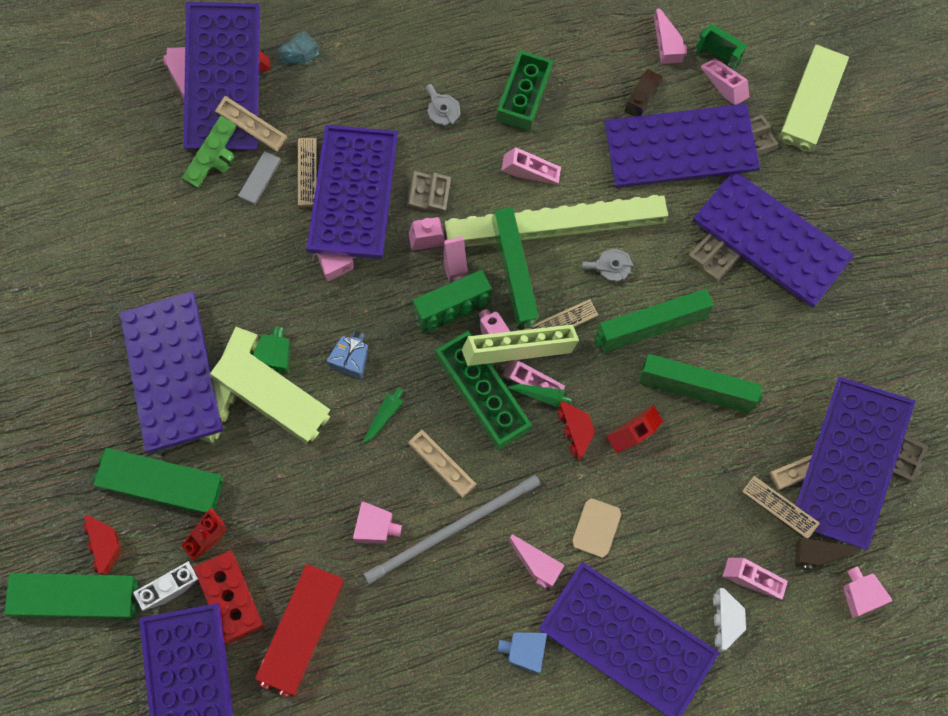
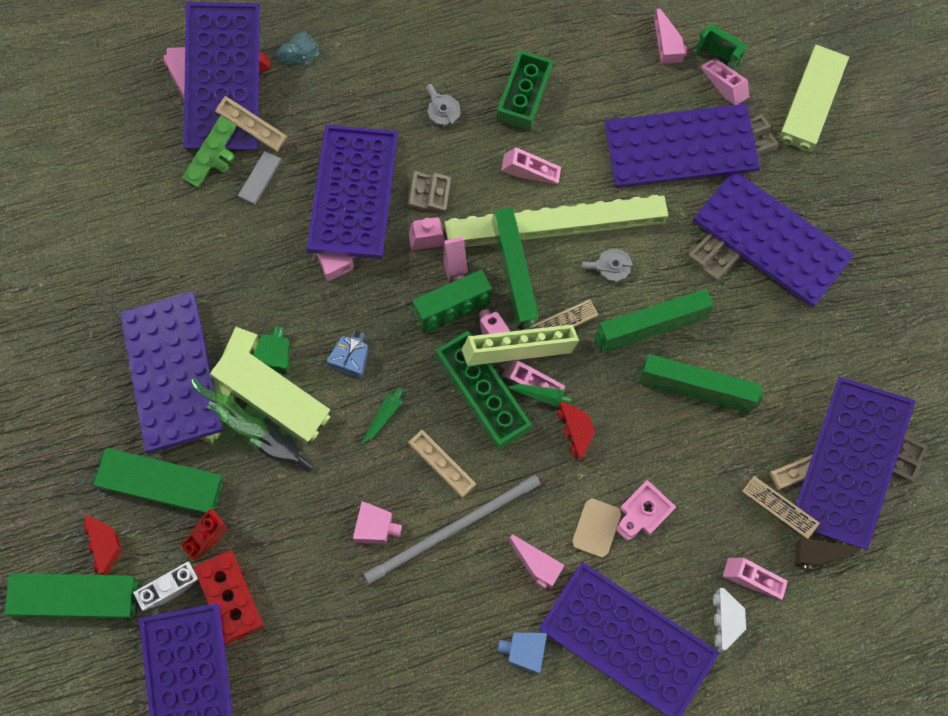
red brick [255,564,345,698] -> none
tan tile [298,138,317,208] -> none
red slope [606,405,664,453] -> none
dark brown slope [624,69,663,117] -> none
bright pink torso [843,567,892,618] -> none
none -> clear neon green piece [192,377,313,472]
none -> bright pink plate [616,480,676,541]

